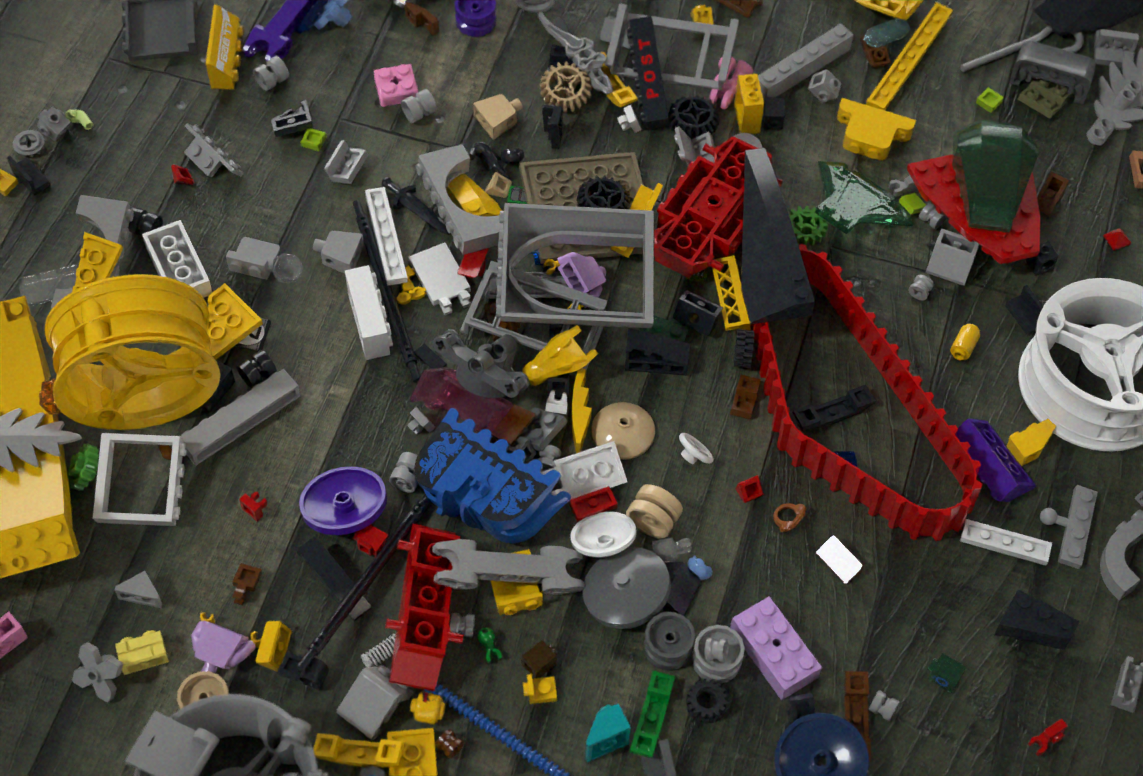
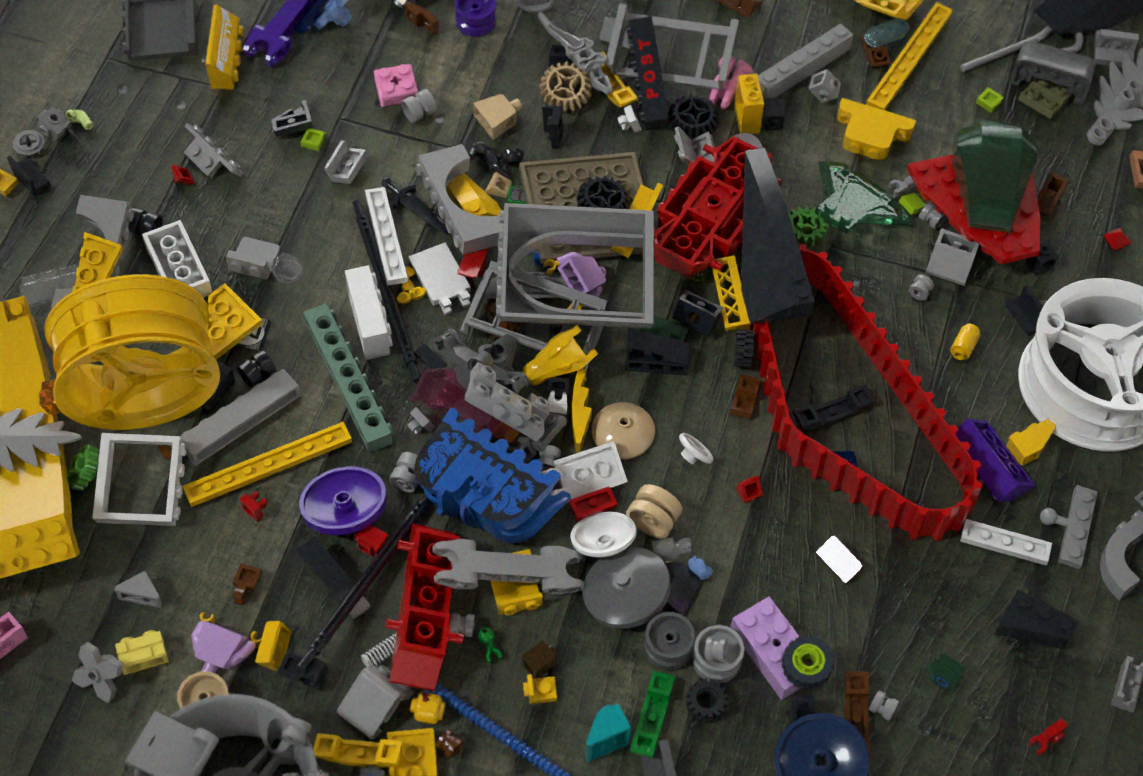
light grey wheel [253,56,289,91] -> none
light grey torso [313,231,364,274] -> none
yellow bracket [691,5,713,25] -> none
dark orange piece [773,503,806,532] -> none
none -> yellow plate [183,422,352,507]
none -> sand green brick [303,303,394,453]
none -> light grey bracket [465,362,549,441]
none -> black wheel [782,635,834,690]

